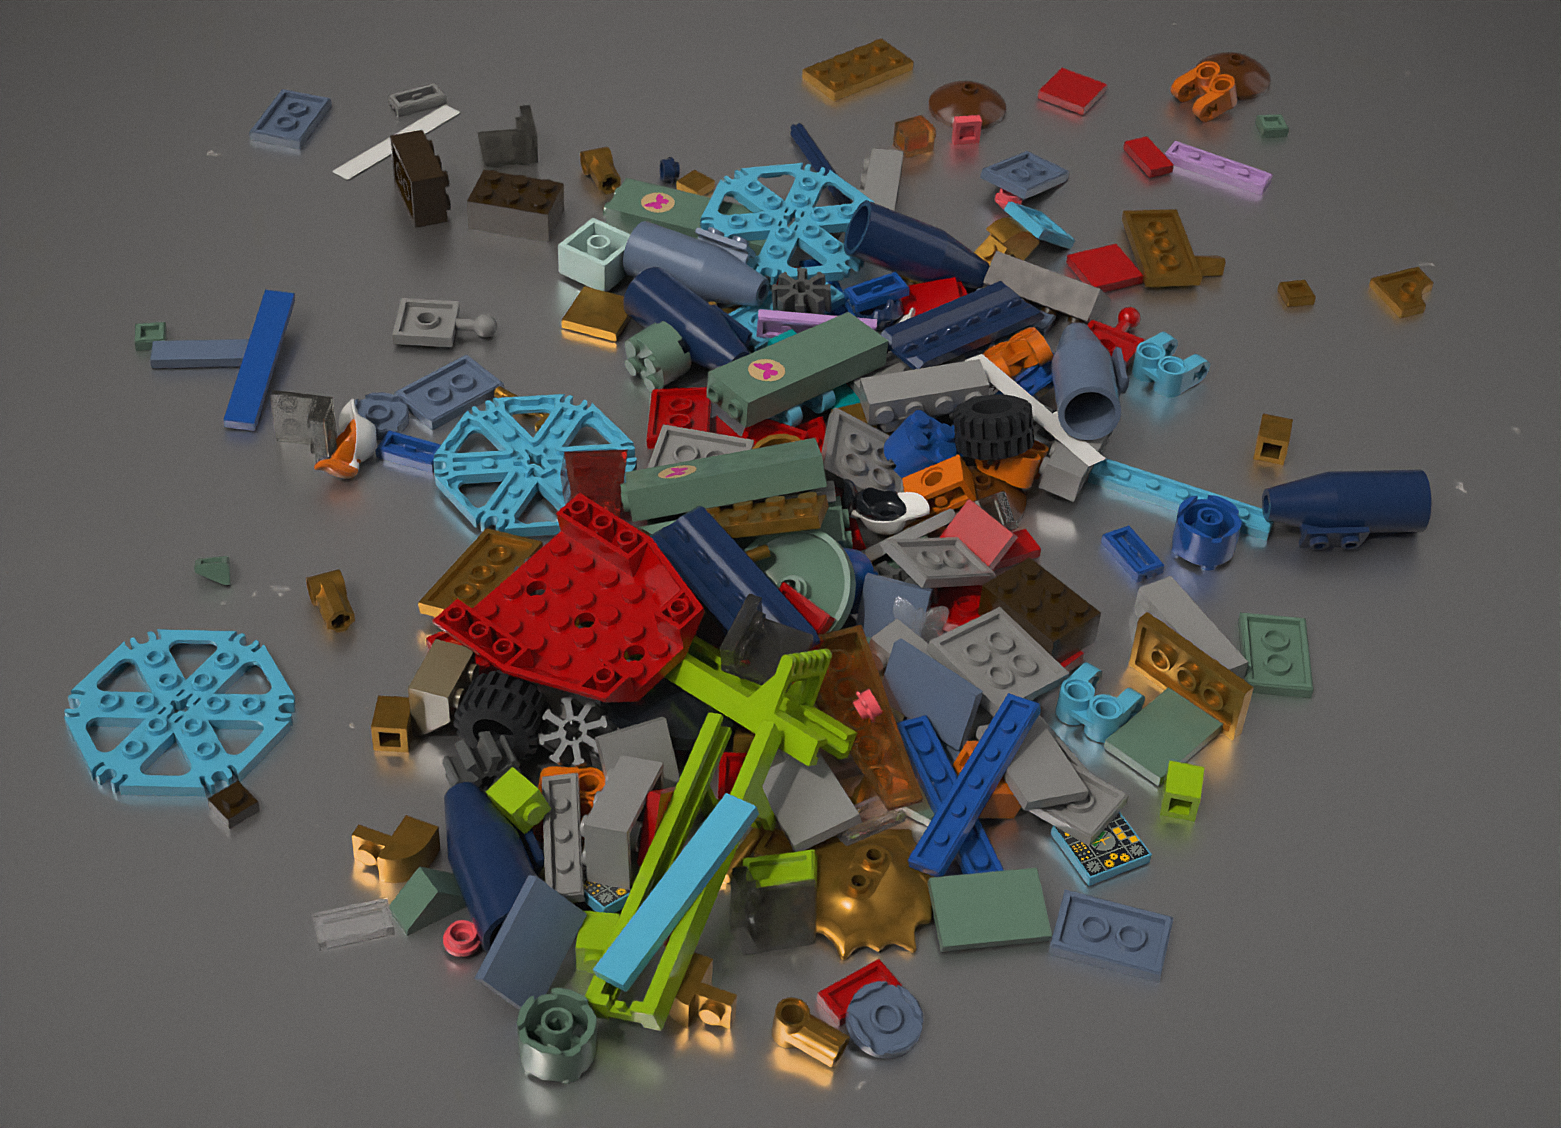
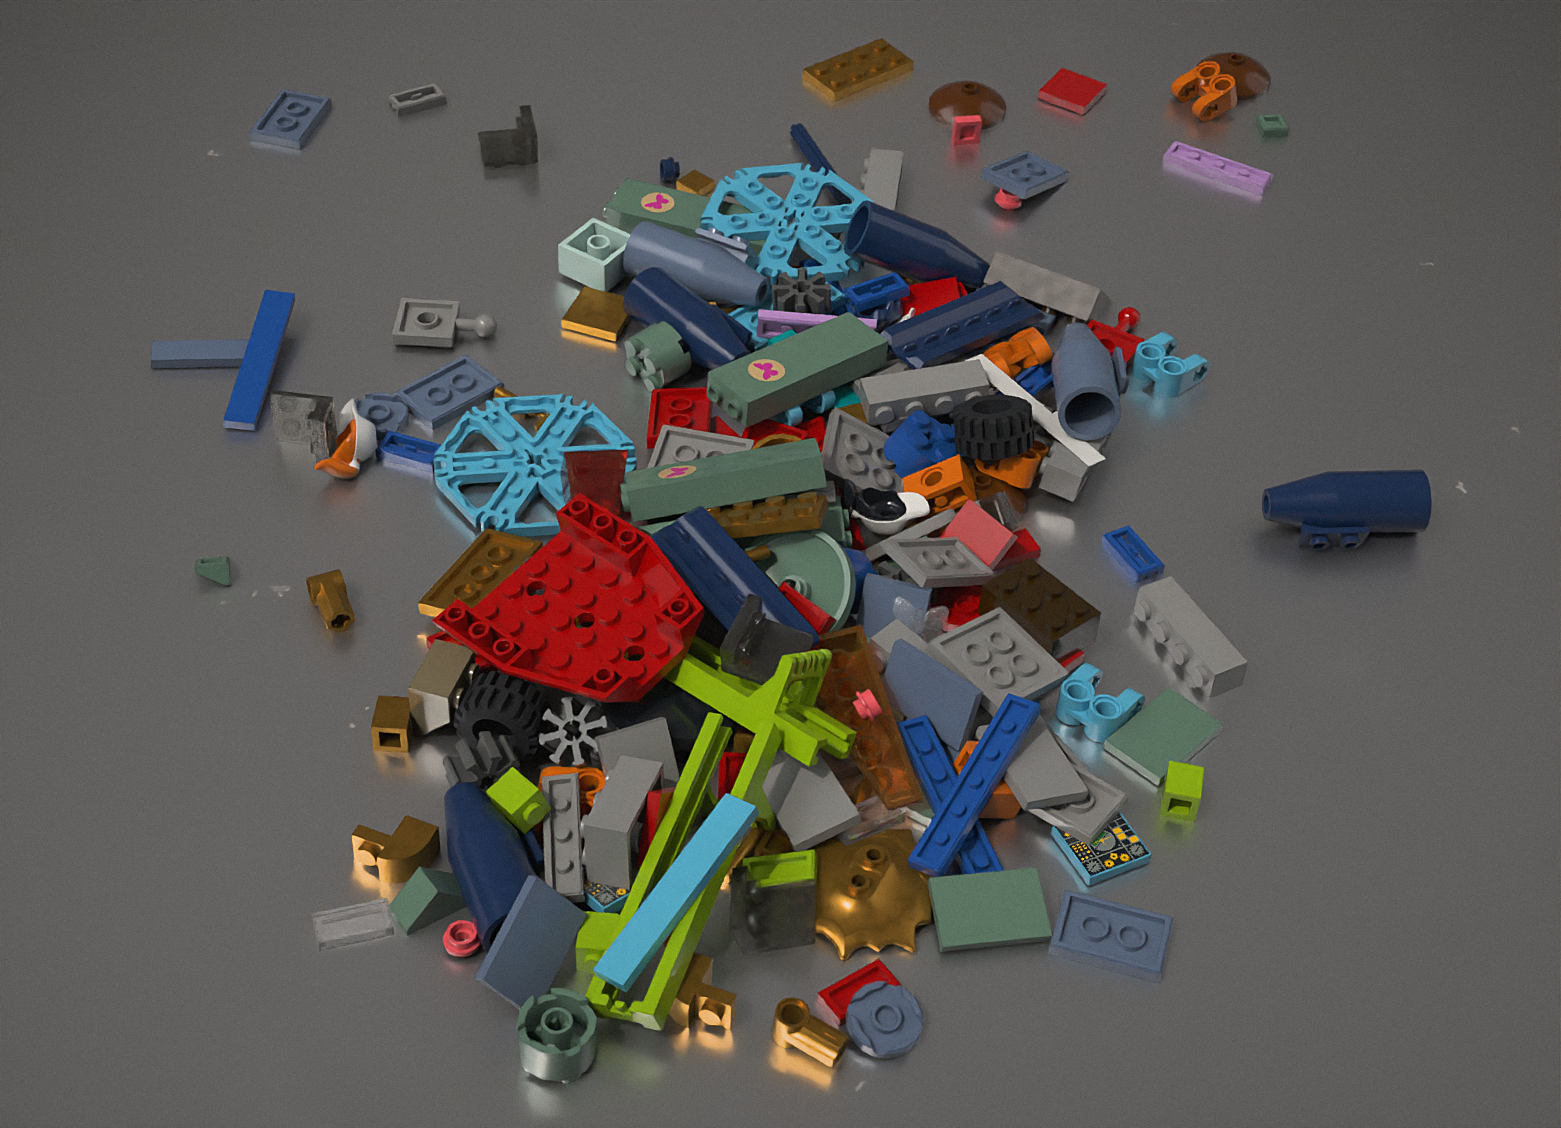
medium azure plate [64,629,296,797] -> none
sand green tile [134,322,167,351] -> none
dark brown plate [207,781,260,829] -> none
white sticker [332,105,460,180] -> none
dark brown brick [390,130,451,228] -> none
dark brown brick [467,170,564,242] -> none
pearl gold piece [580,147,621,194] -> none
clear orange brick [893,115,936,158] -> none
pearl gold brick [974,217,1040,266] -> none
medium azure tile [1004,202,1076,249] -> none
red tile [1066,244,1144,292] -> none
medium azure tile [1088,458,1275,541] -> none
pearl gold plate [1122,209,1202,288] -> none
red tile [1123,136,1174,178] -> none
pearl gold plate [1129,612,1254,741] -> none
blue brick [1172,495,1242,571] -> none
pearl gold slope [1195,255,1226,276] -> none
sand green tile [1238,612,1313,698] -> none
pearl gold brick [1253,413,1293,465] -> none
pearl gold tile [1277,280,1316,308] -> none
pearl gold tile [1369,267,1434,319] -> none

